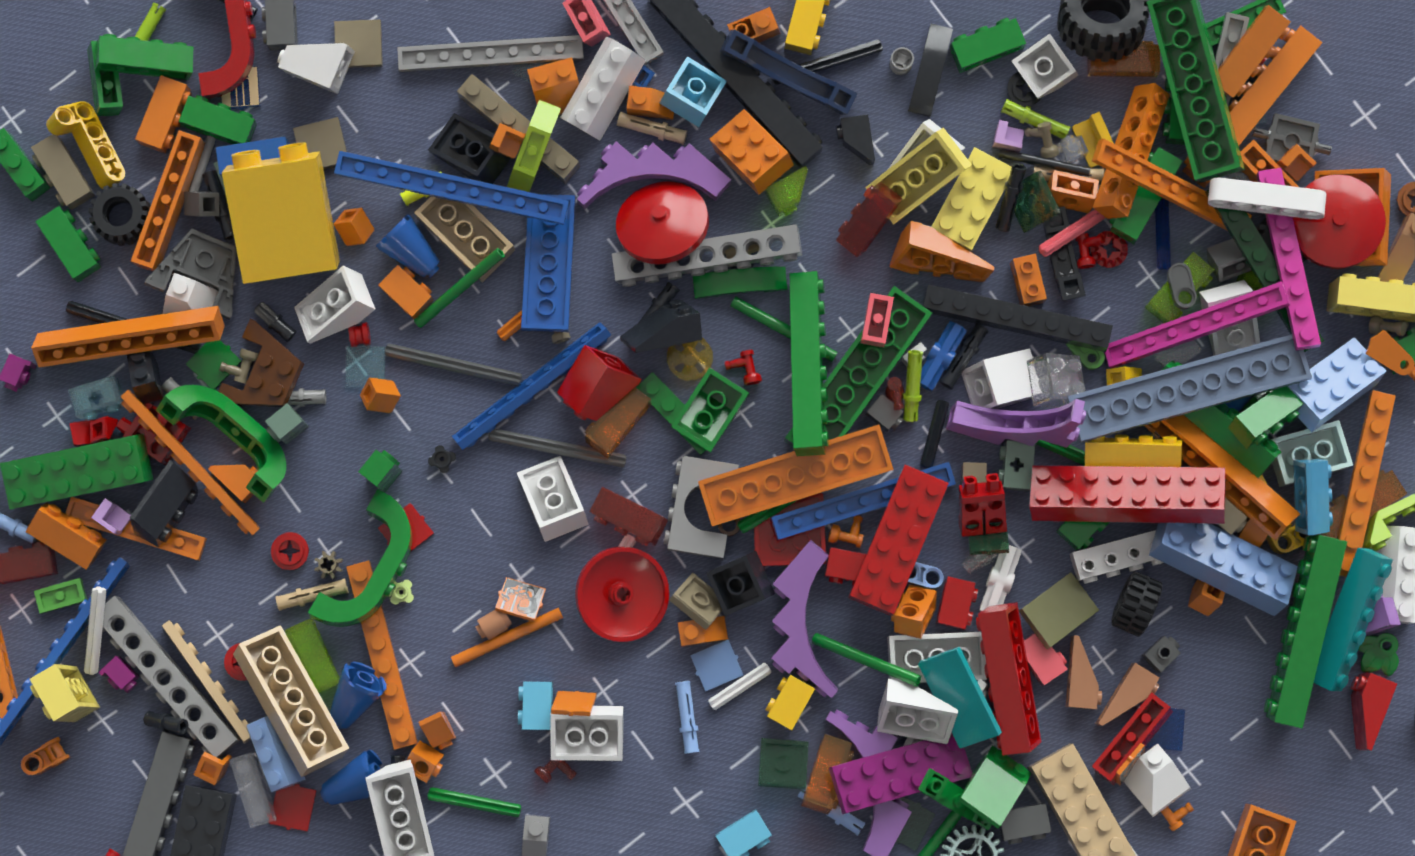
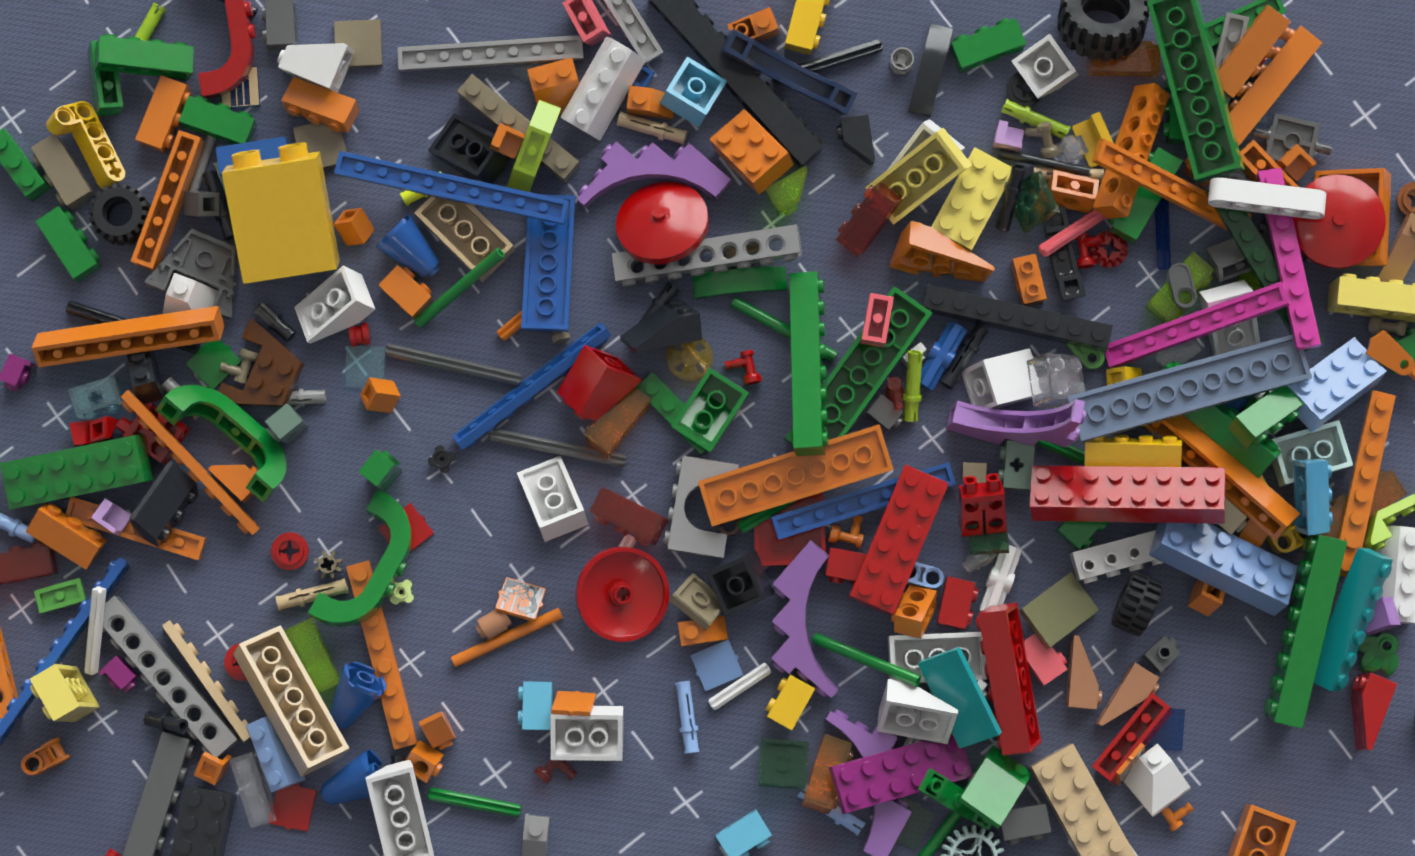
black axle [920,400,949,468] -> none
none -> orange brick [281,77,360,133]

